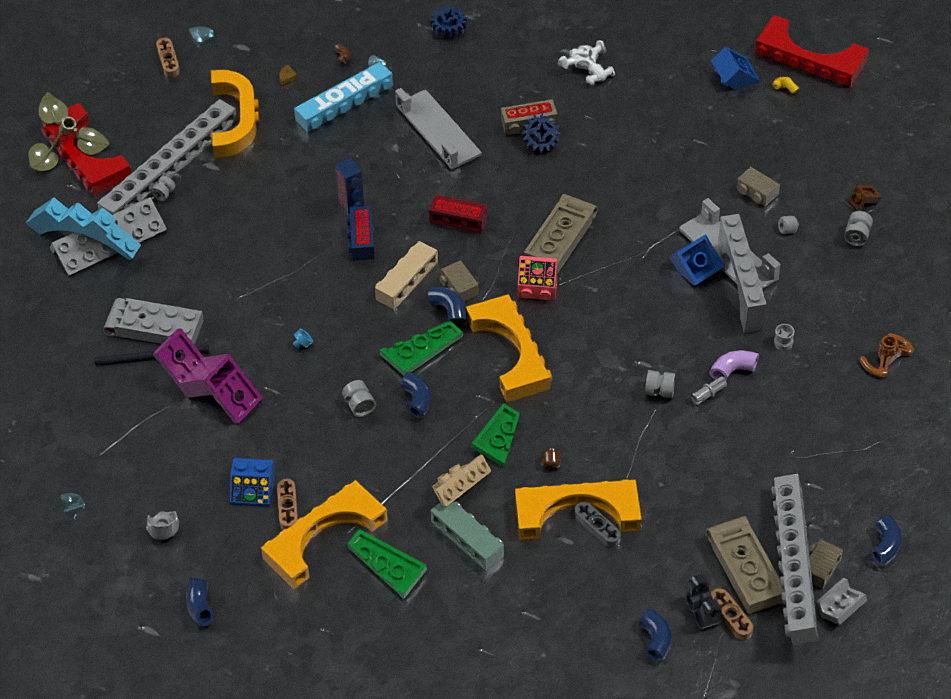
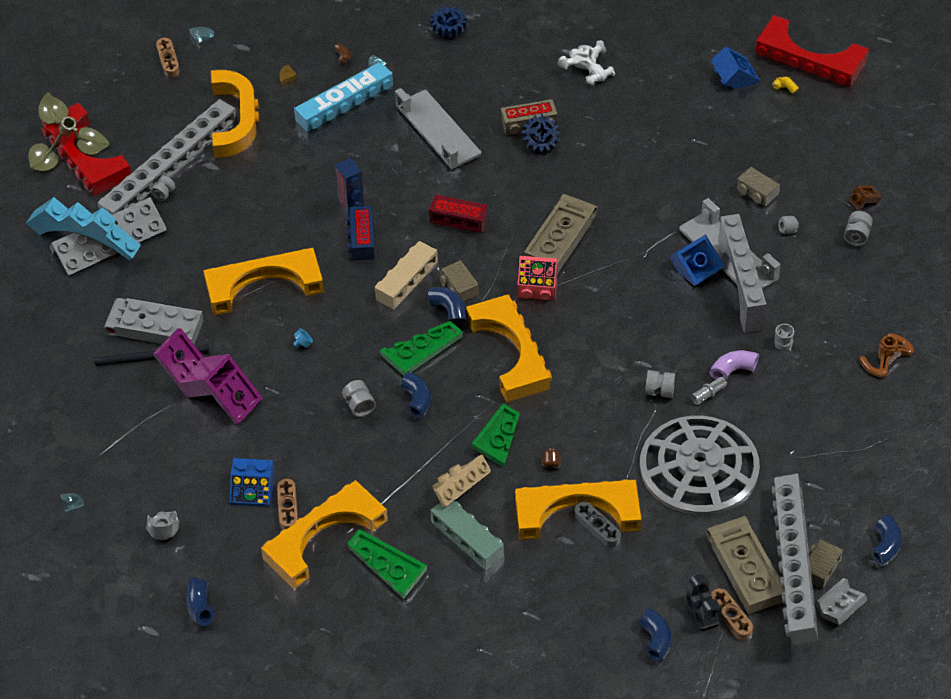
none -> light orange arch [204,248,324,315]
none -> light grey dish [640,416,760,515]

